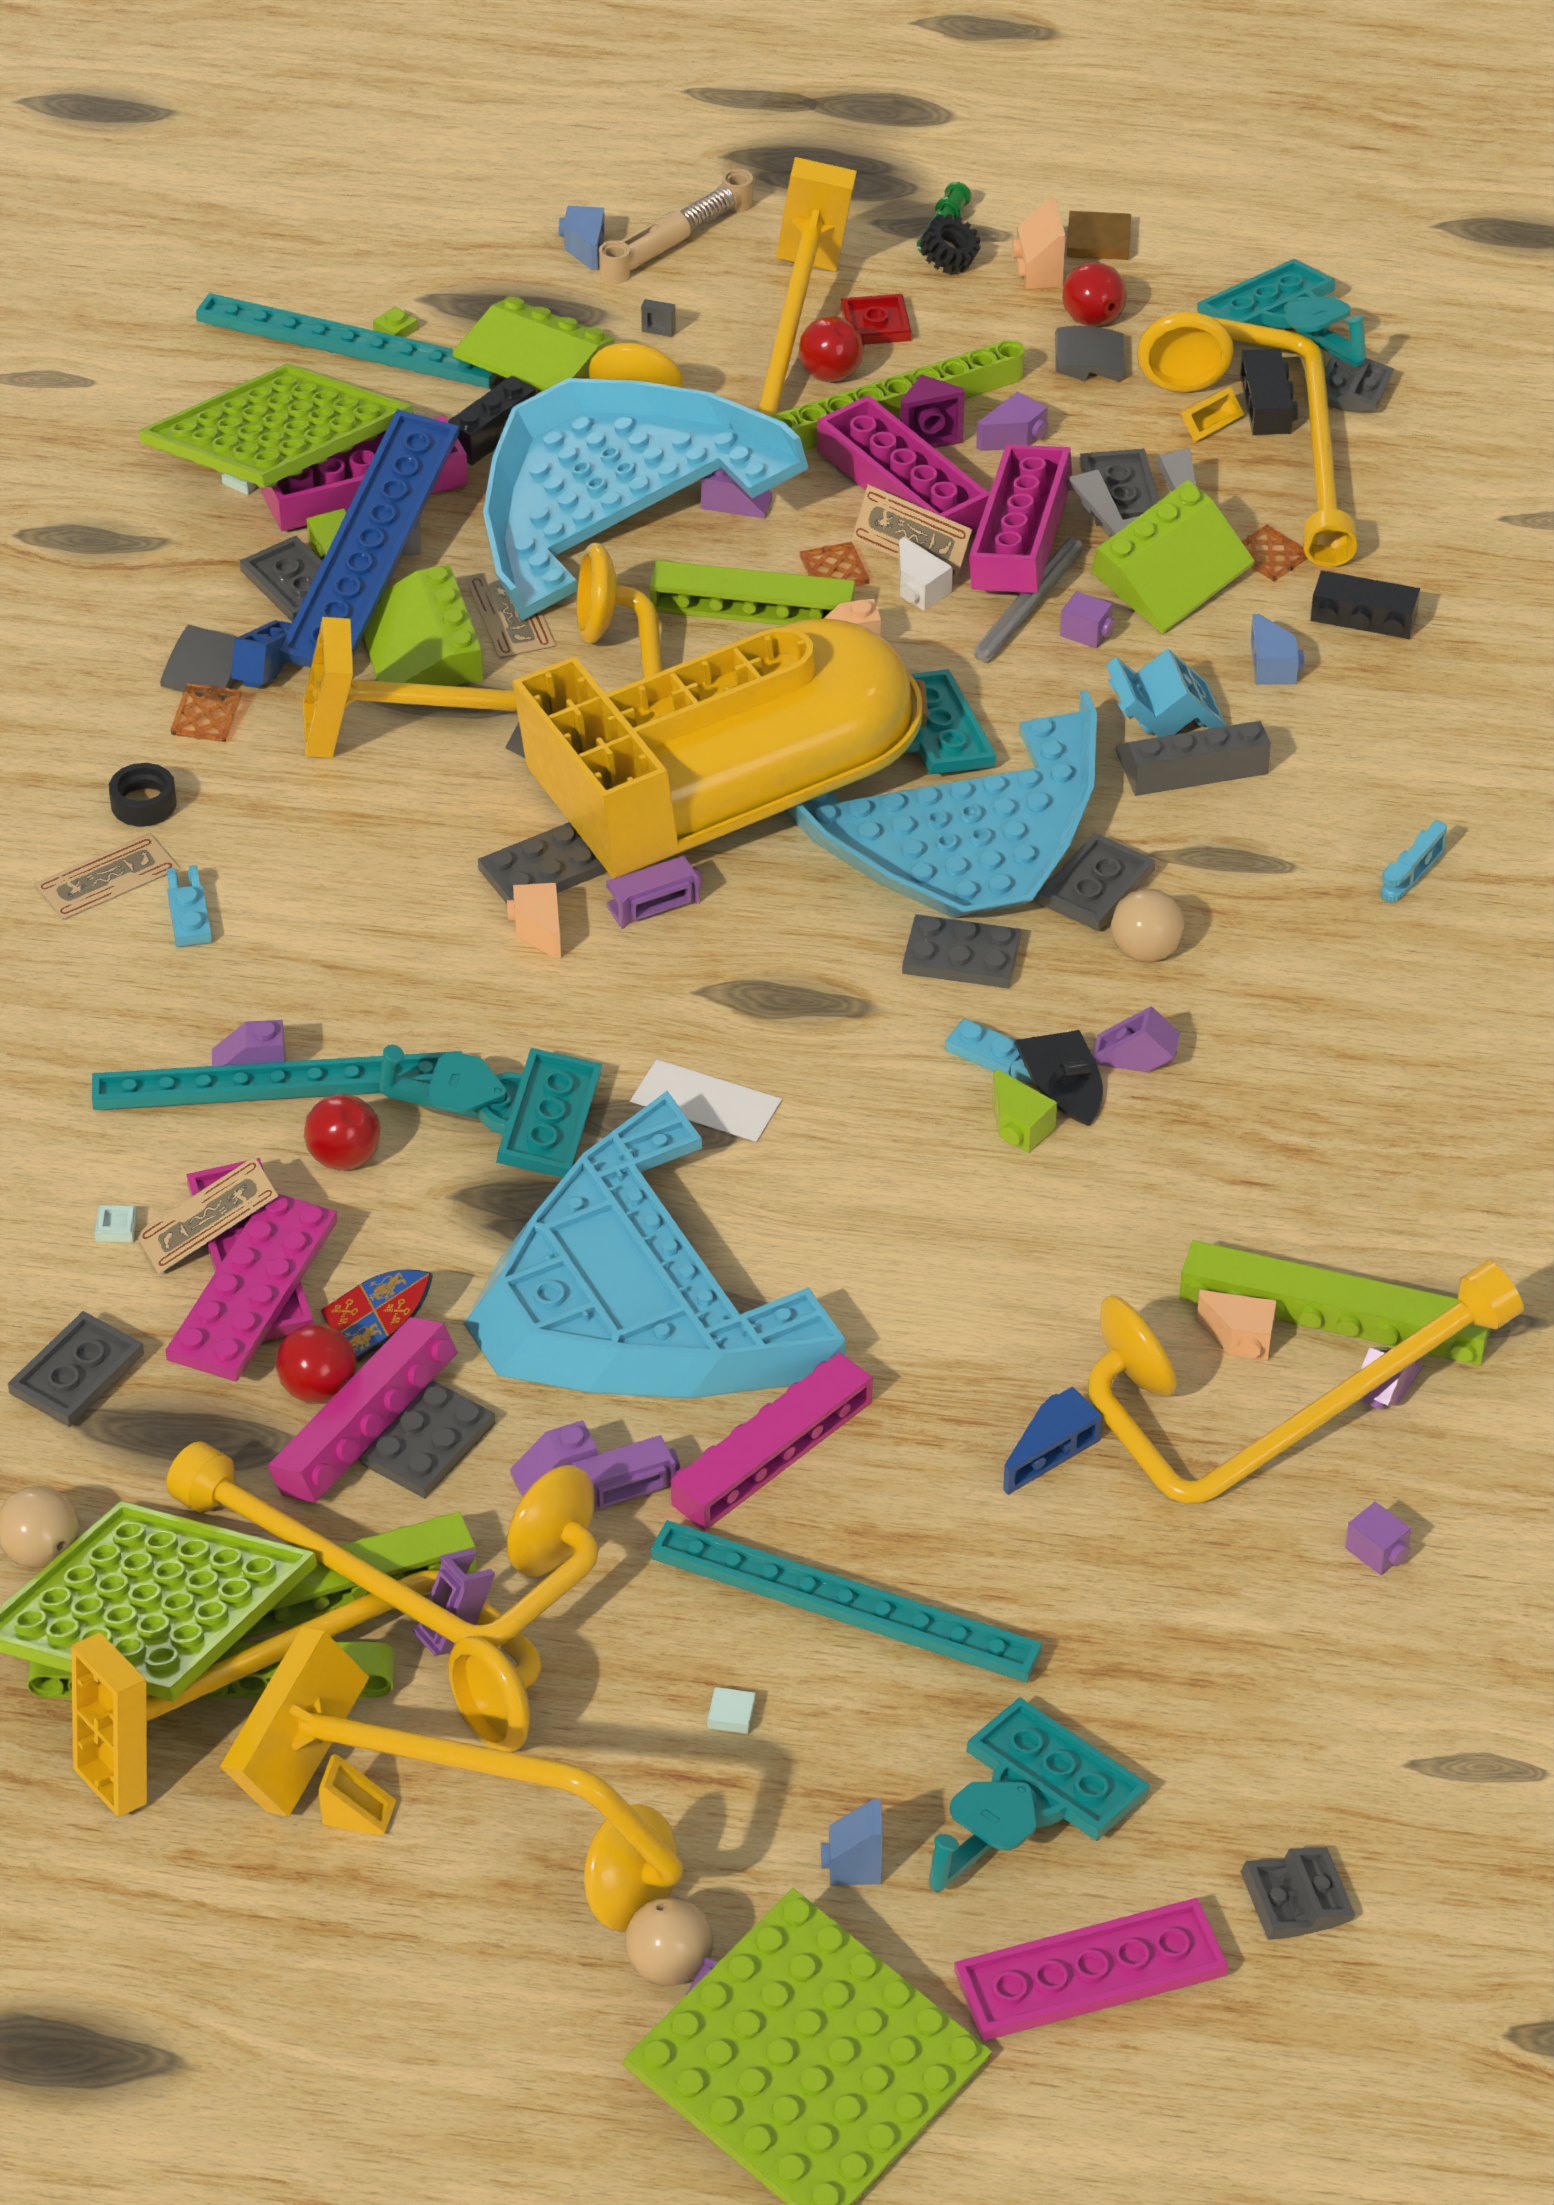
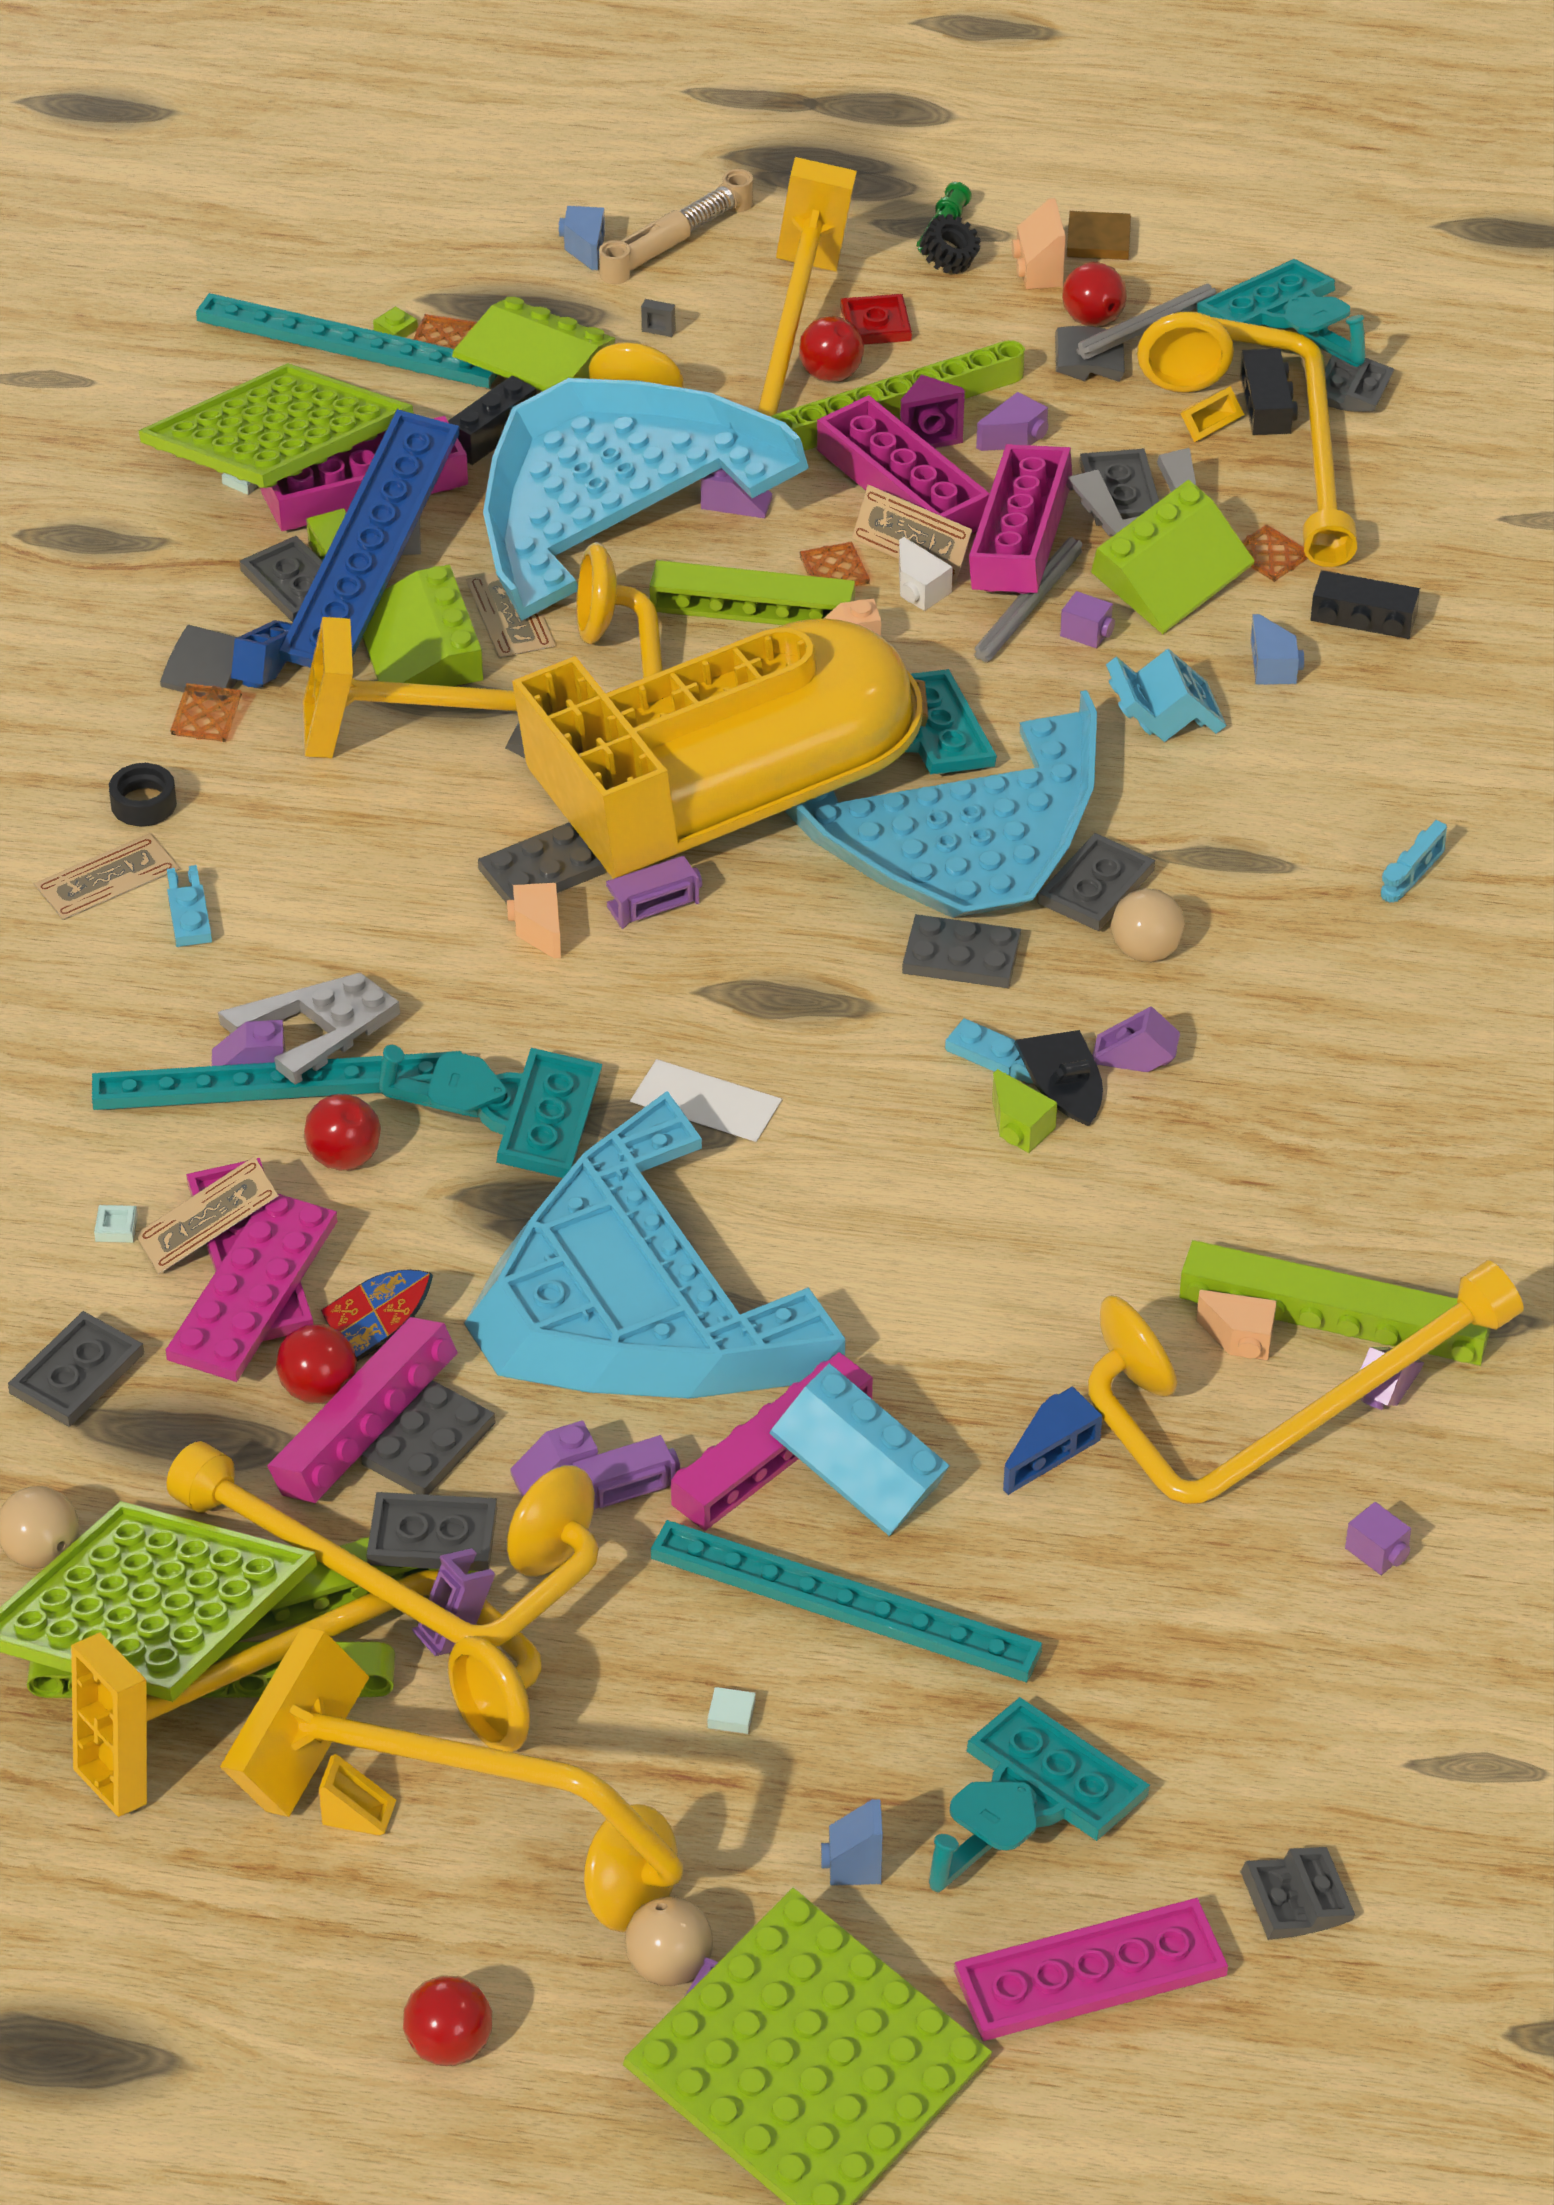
dark grey slope [1116,720,1271,796] -> none
none -> light grey wing [218,973,400,1085]
none -> dark grey plate [367,1492,497,1571]
none -> red piece [403,1976,492,2066]
none -> clear orange window [413,314,477,349]
none -> medium azure slope [769,1363,950,1536]
none -> light grey axle [1076,284,1217,360]

